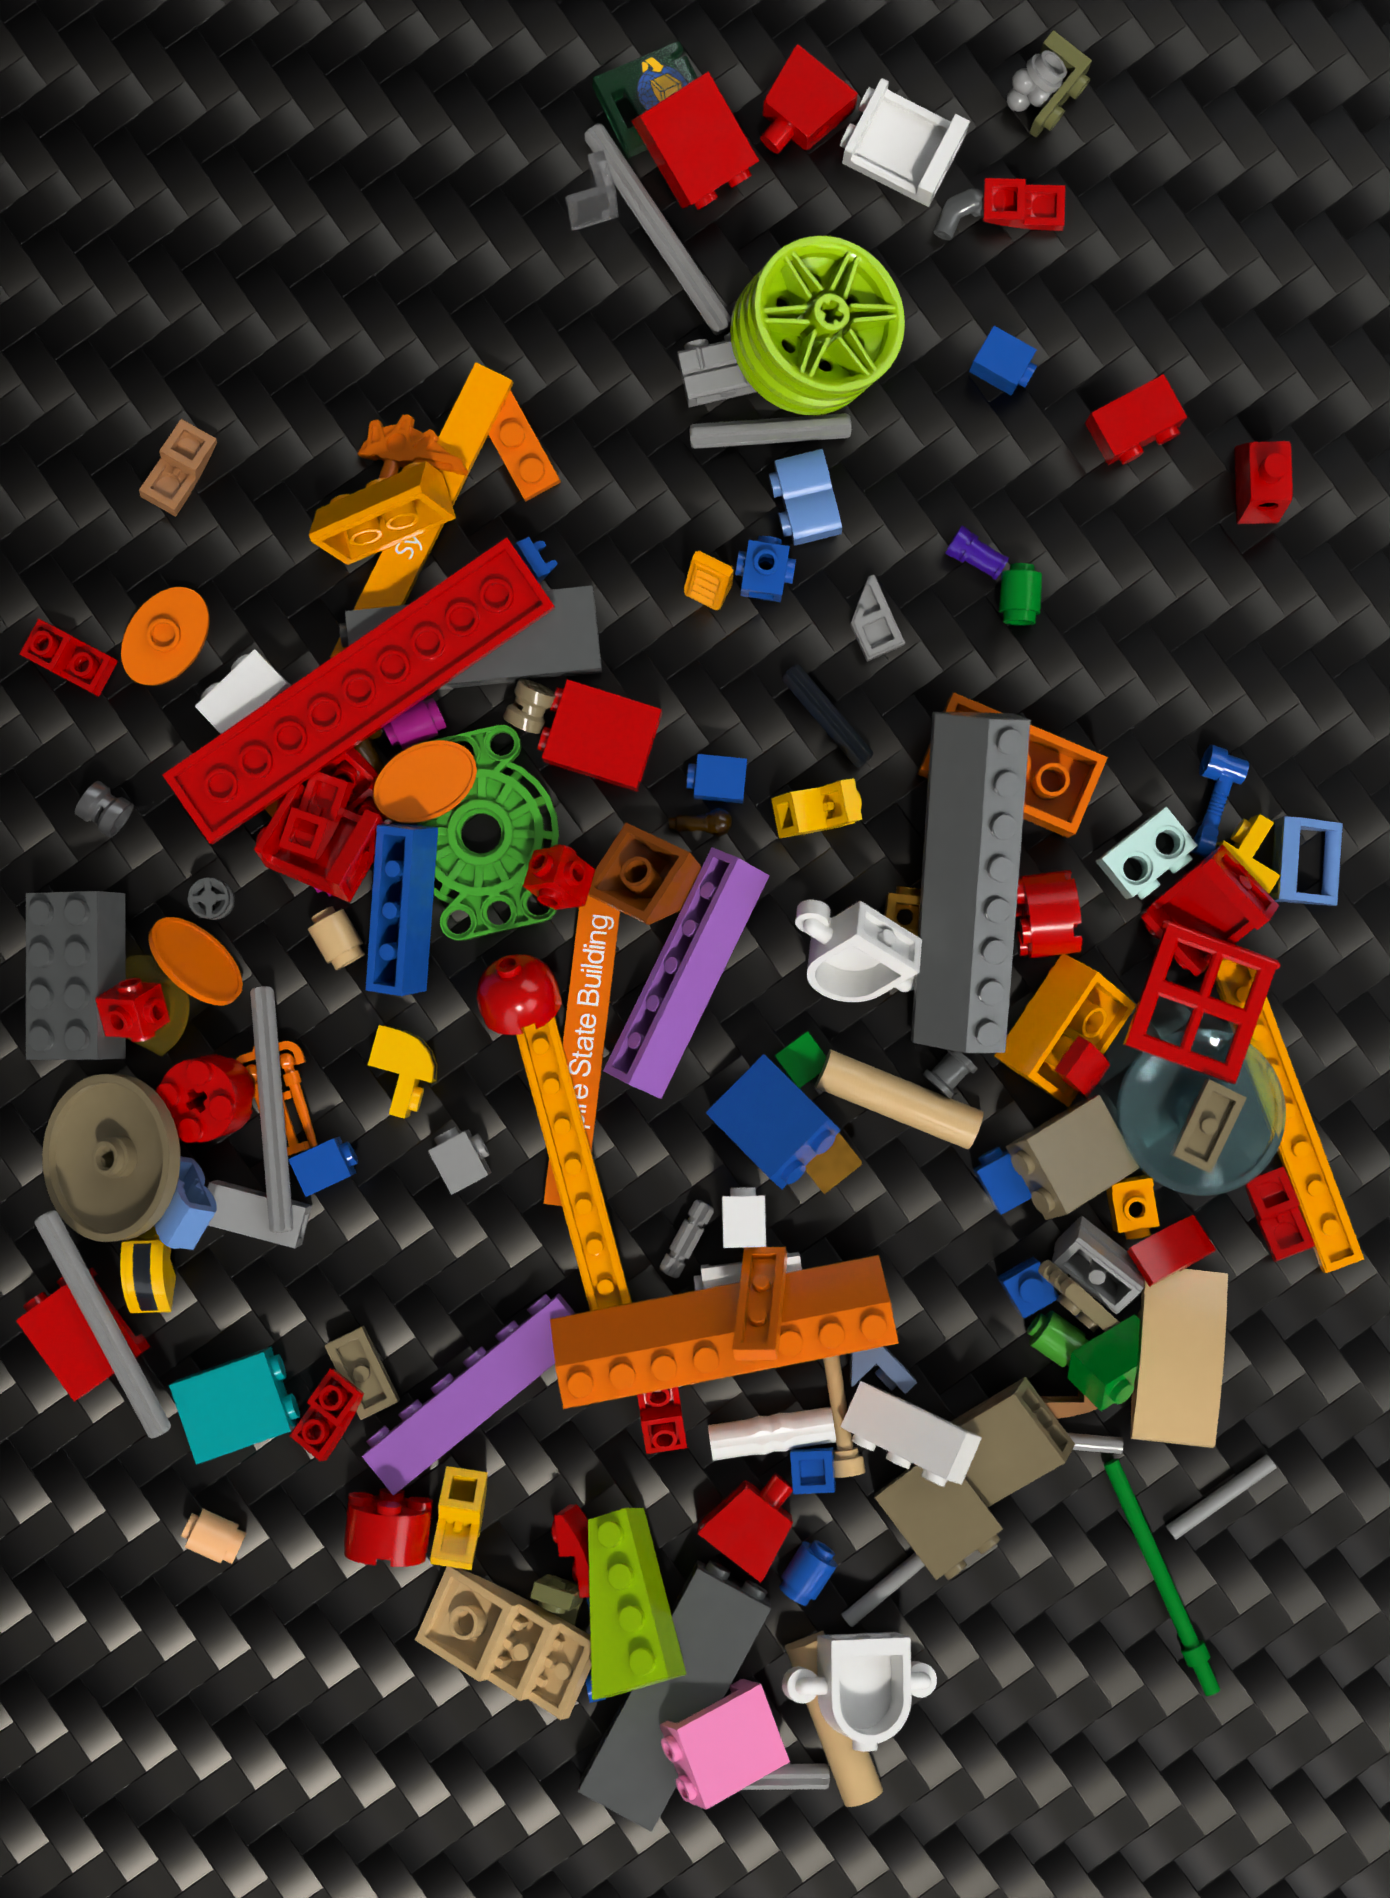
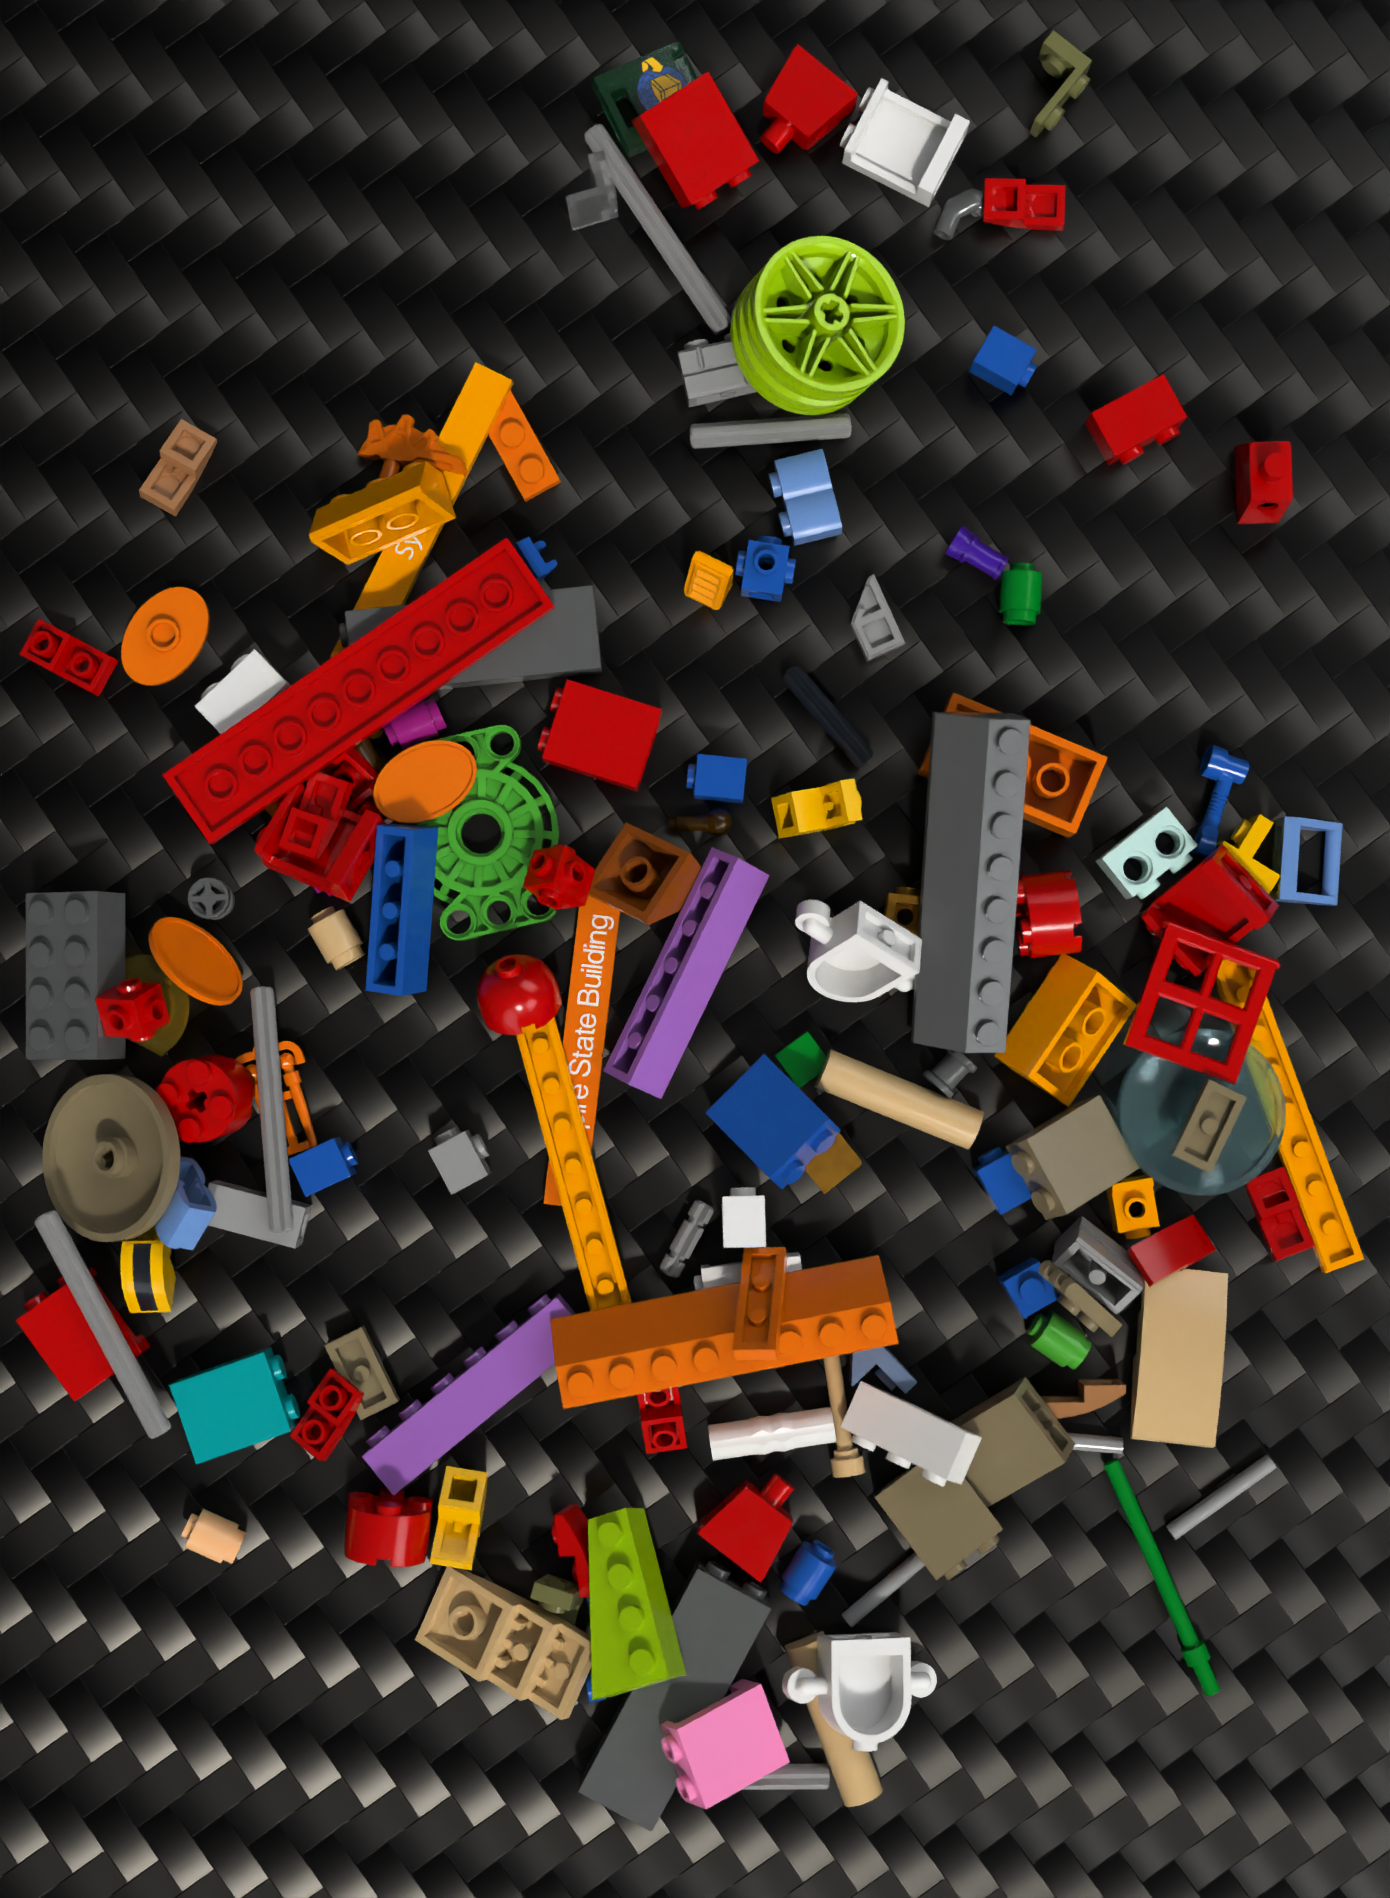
flat silver wheel [75,781,134,838] -> none
yellow brick [368,1025,437,1119] -> none
dark tan wheel [503,679,556,734] -> none
blue tile [790,1447,836,1494] -> none
light grey piece [1006,50,1067,112] -> none
red slope [1054,1035,1110,1099] -> none
green slope [1068,1314,1140,1411] -> none

